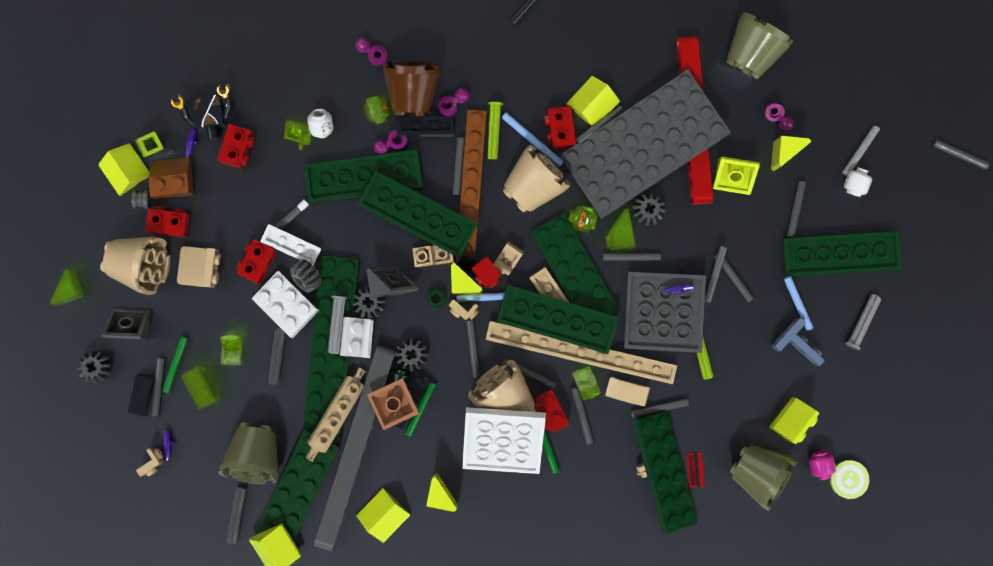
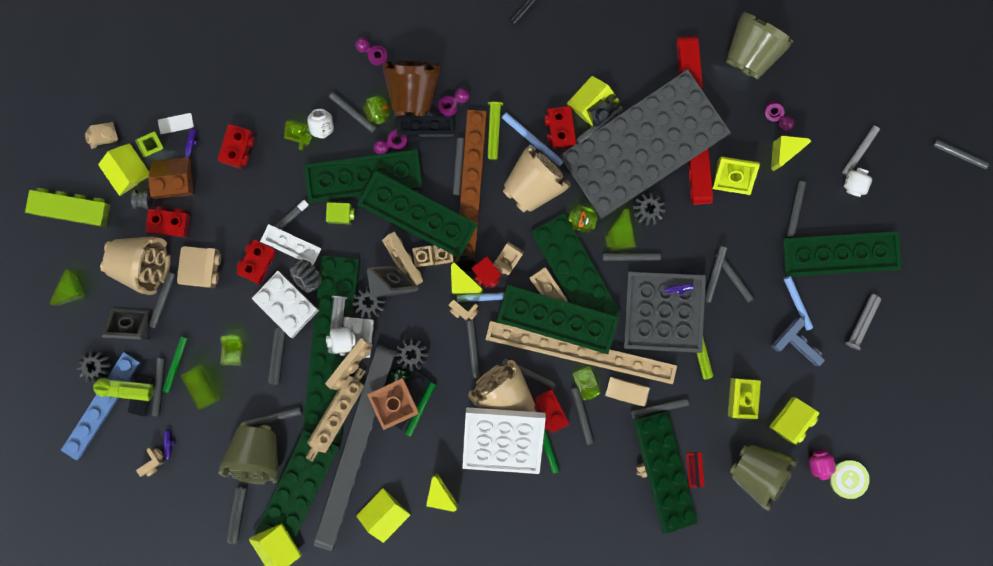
black torso [171,84,233,141] -> none
dark green plate [427,289,446,308] -> none
none -> lime brick [25,188,111,227]
none -> medium blue plate [61,352,141,460]
none -> tan bracket [85,122,118,149]
none -> lime piece [93,378,154,401]
none -> dark grey bar [148,272,176,328]
none -> white sticker [158,113,194,134]
none -> dark grey bar [244,407,302,427]
none -> tan plate [325,338,373,390]
none -> lime brick [326,202,355,224]
none -> white head [326,327,356,353]
none -> dark grey bar [329,91,377,133]
none -> tan plate [382,231,423,286]
none -> black plate [587,94,620,127]
none -> neon yellow slope [728,378,761,419]

